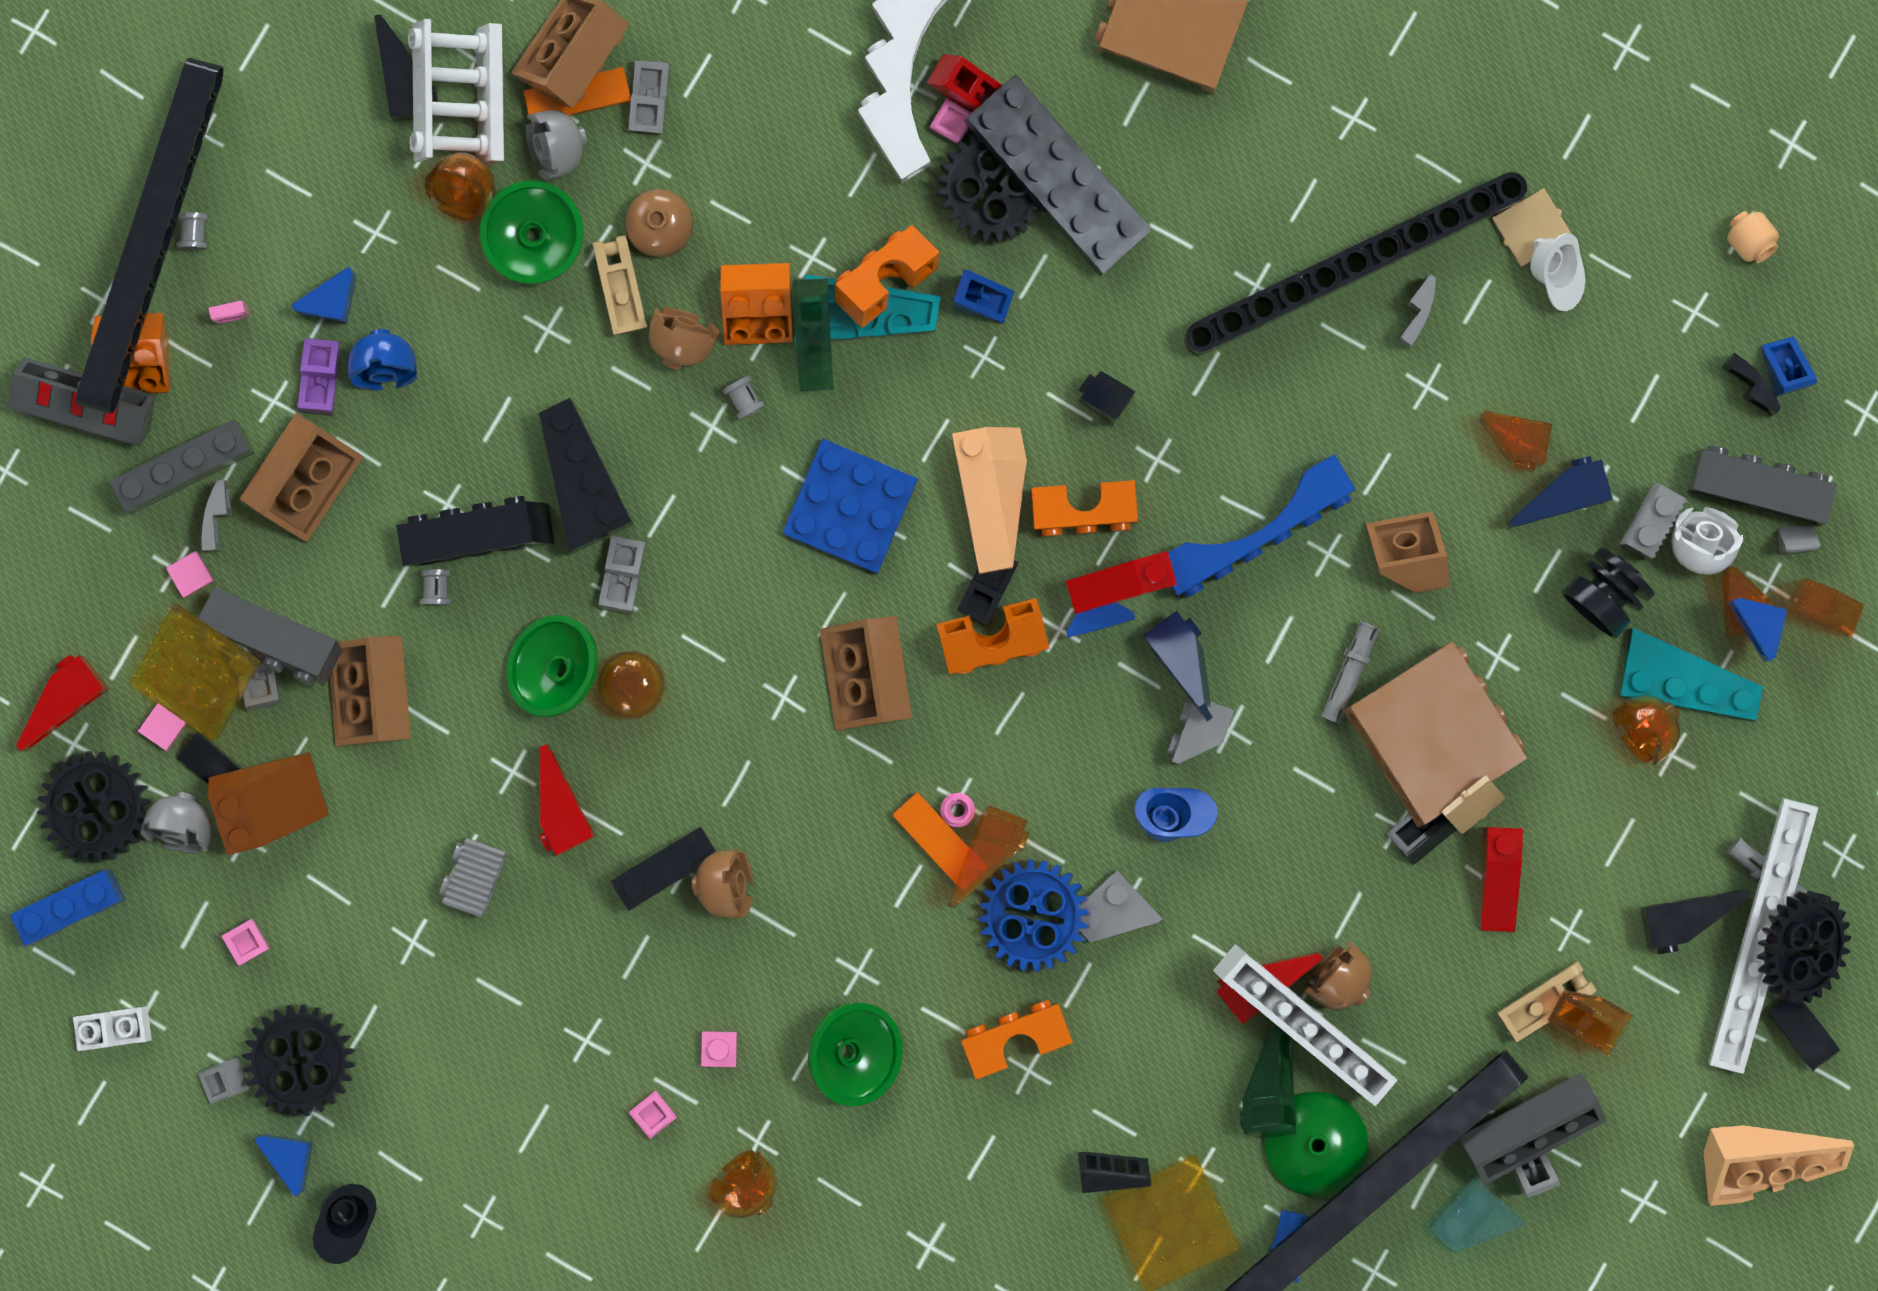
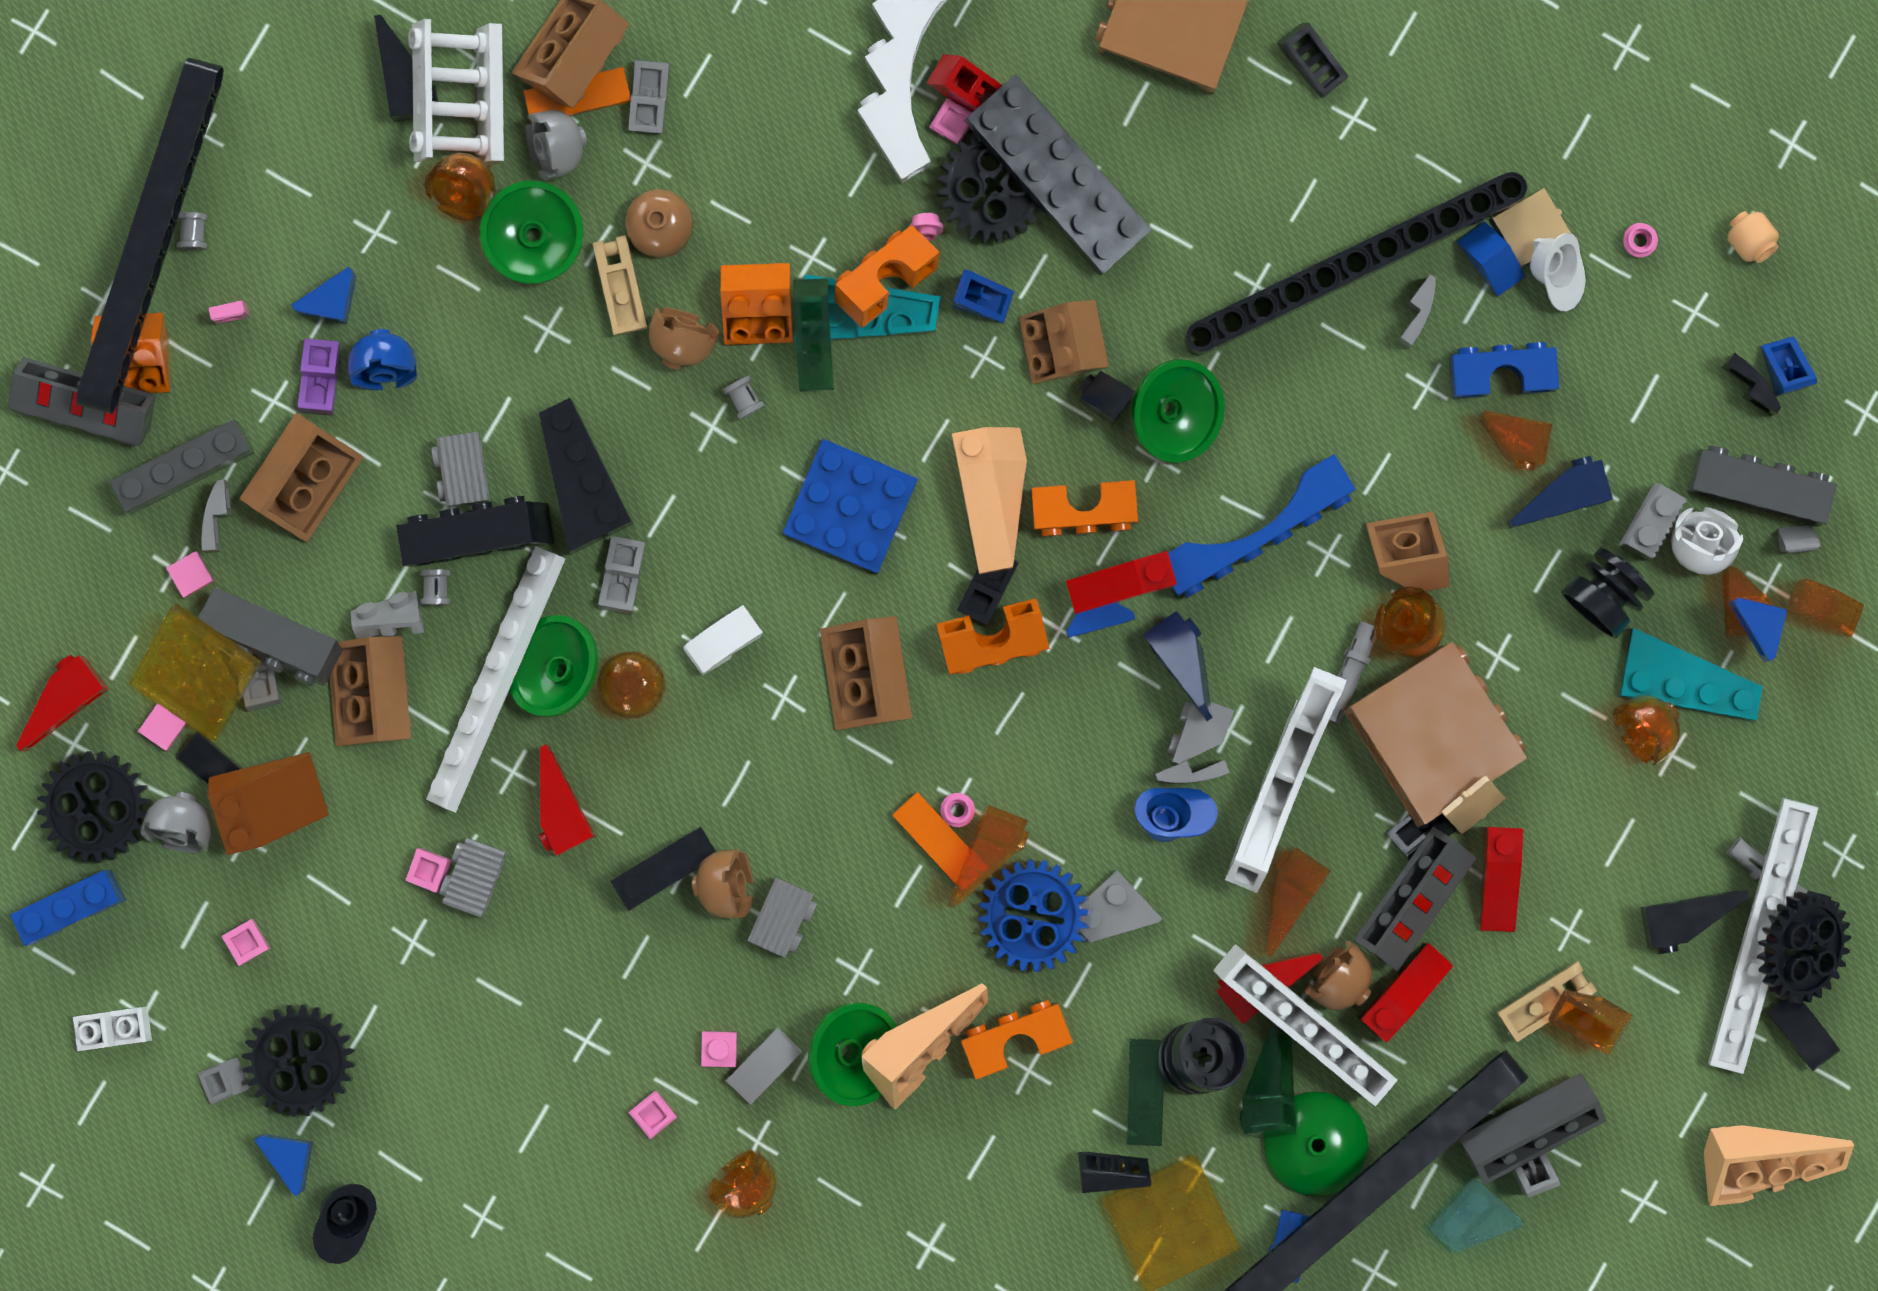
none -> light grey wing [350,591,424,638]
none -> bright pink plate [405,848,451,893]
none -> white plate [426,546,565,813]
none -> light grey brick [432,432,490,508]
none -> white slope [683,606,763,676]
none -> light grey slope [726,1028,802,1105]
none -> light grey brick [747,877,817,958]
none -> light nougat wedge [861,984,988,1110]
none -> bright pink plate [909,213,943,241]
none -> medium nougat slope [1019,300,1109,384]
none -> clear green slope [1125,1038,1164,1146]
none -> green dish [1131,359,1225,463]
none -> light grey slope [1154,760,1230,783]
none -> black wheel [1158,1018,1247,1095]
none -> white arch [1225,667,1347,893]
none -> clear orange slope [1264,847,1330,957]
none -> black slope [1277,22,1349,98]
none -> dark grey brick [1354,827,1477,971]
none -> red slope [1358,942,1453,1043]
none -> clear orange cylinder [1374,587,1446,658]
none -> blue arch [1449,342,1559,399]
none -> blue slope [1457,222,1526,297]
none -> bright pink plate [1623,223,1658,258]

